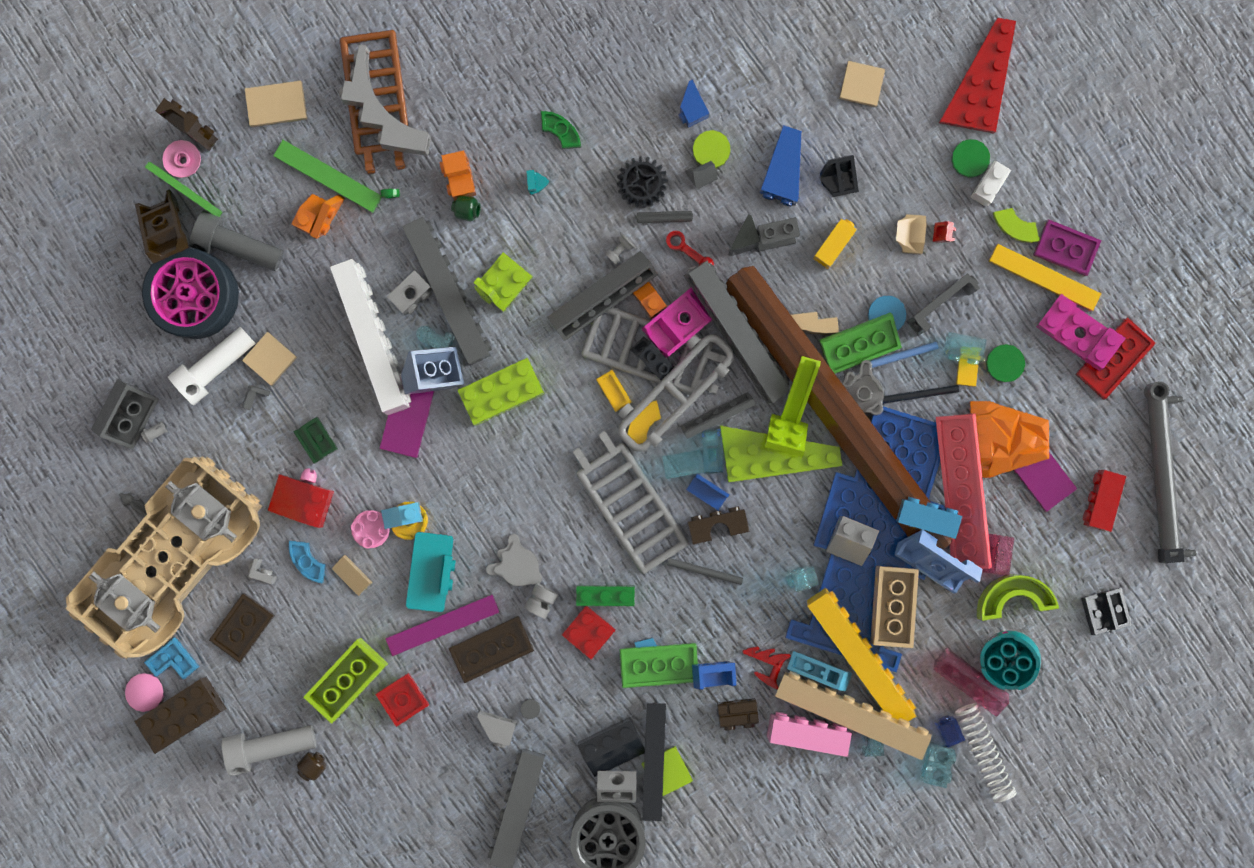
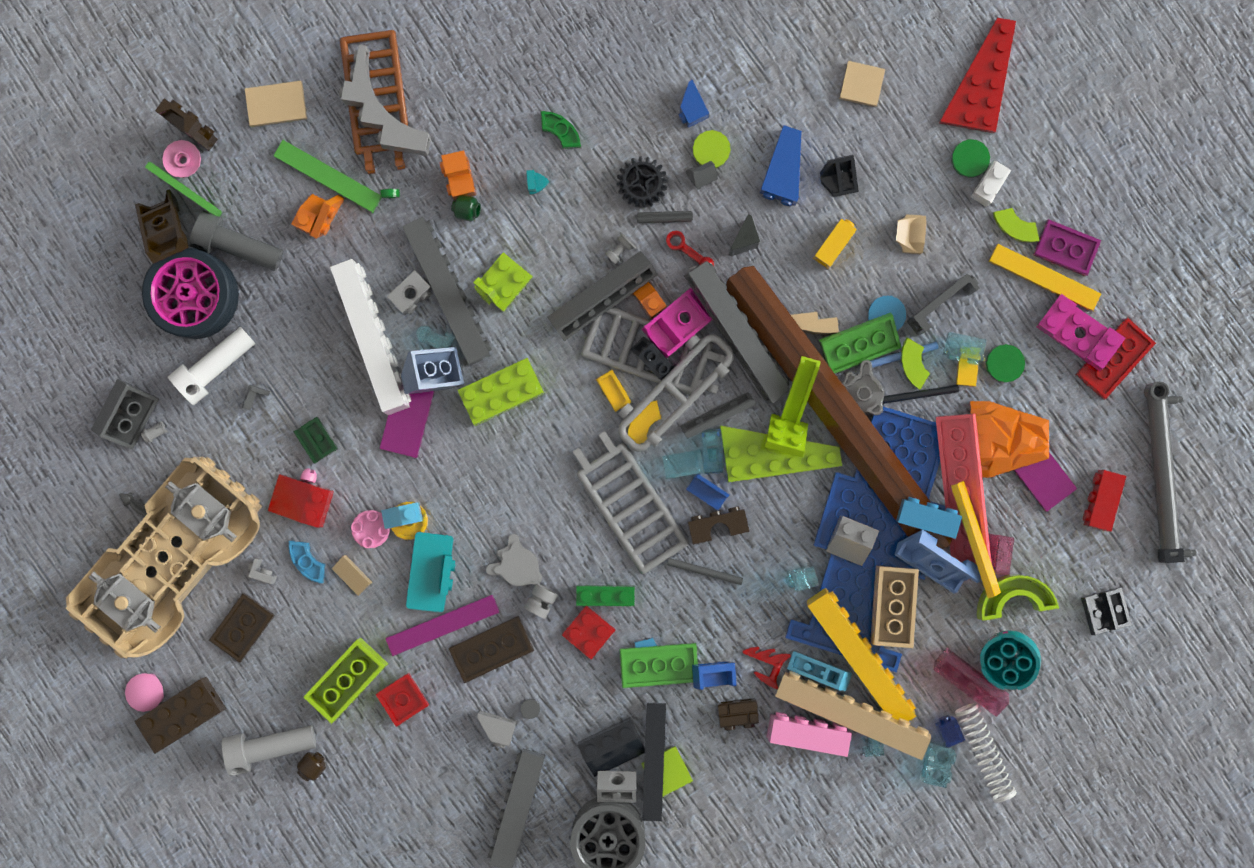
dark azure tile [144,637,199,680] -> none
tan tile [242,332,297,386] -> none
dark grey panel [756,217,800,252] -> none
red tile [933,221,956,243] -> none
none -> lime tile [901,337,930,389]
none -> yellow tile [951,481,1001,598]

